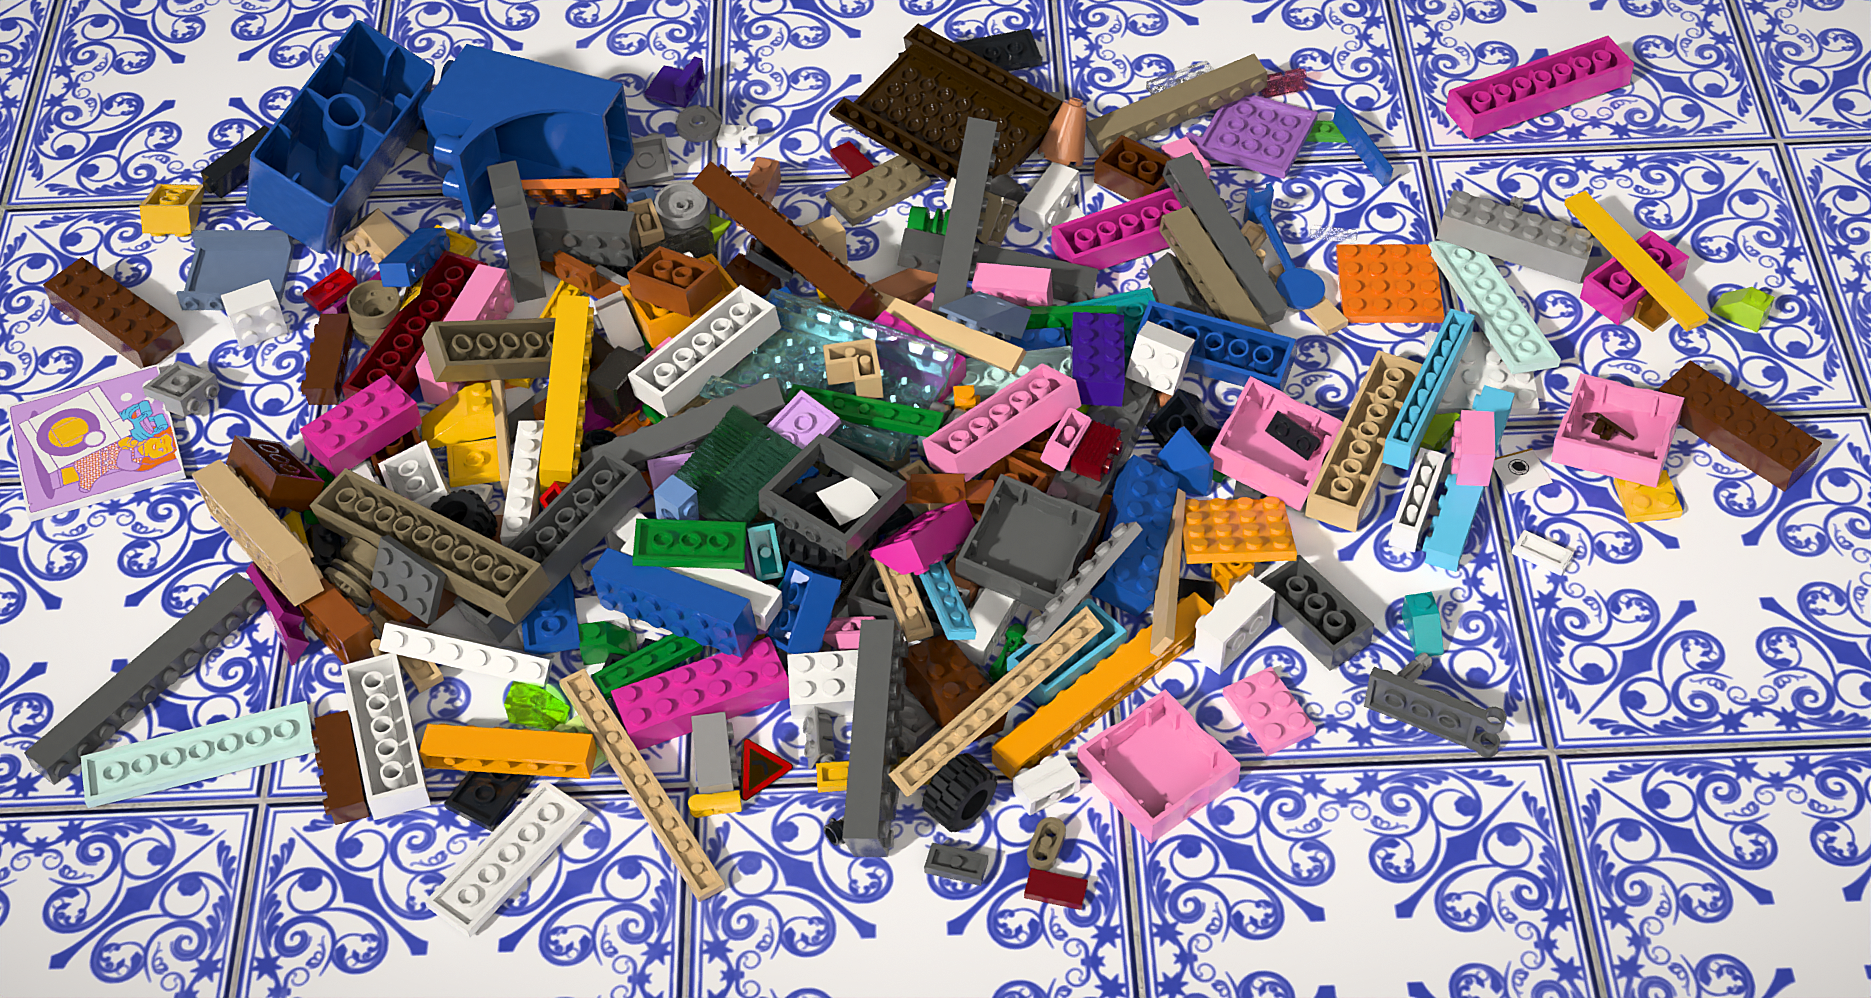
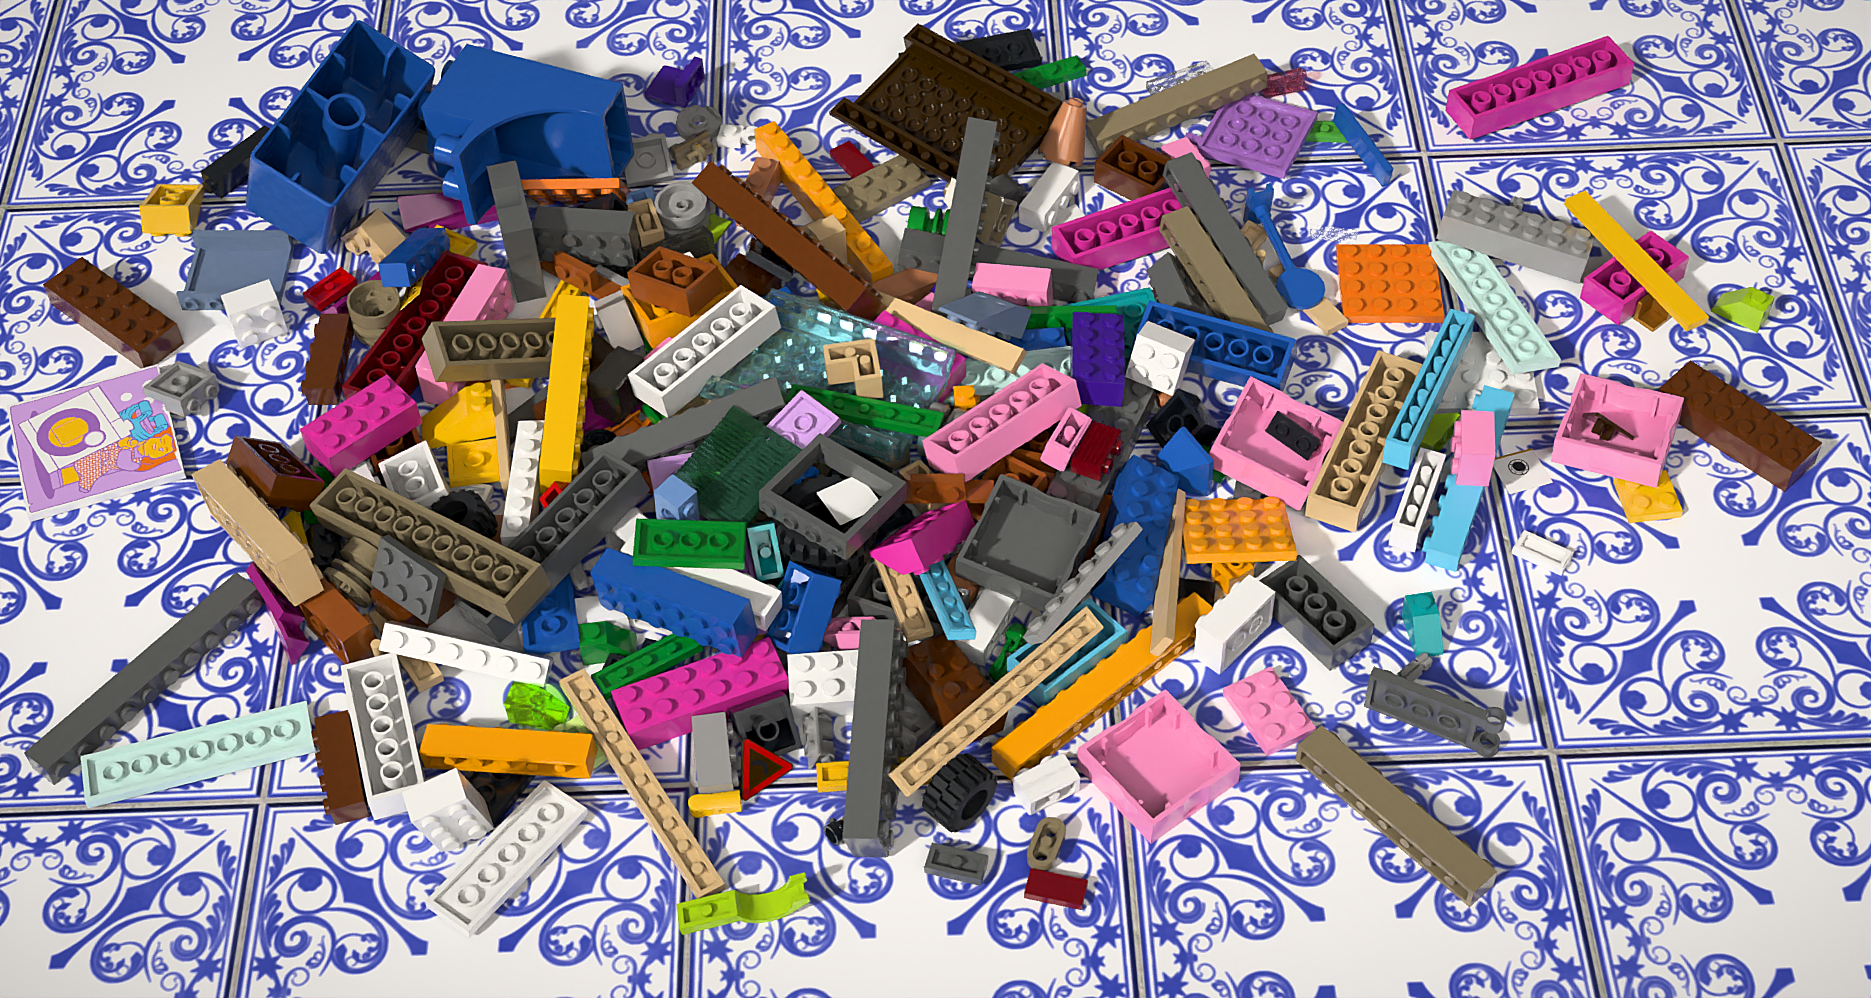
none -> magenta wedge [397,192,498,233]
none -> white brick [402,768,494,852]
none -> dark tan hips [669,129,715,171]
none -> lime piece [676,872,810,935]
none -> black slope [727,690,803,756]
none -> light orange brick [754,121,893,284]
none -> green plate [1013,55,1086,89]
none -> dark tan brick [1296,725,1497,908]

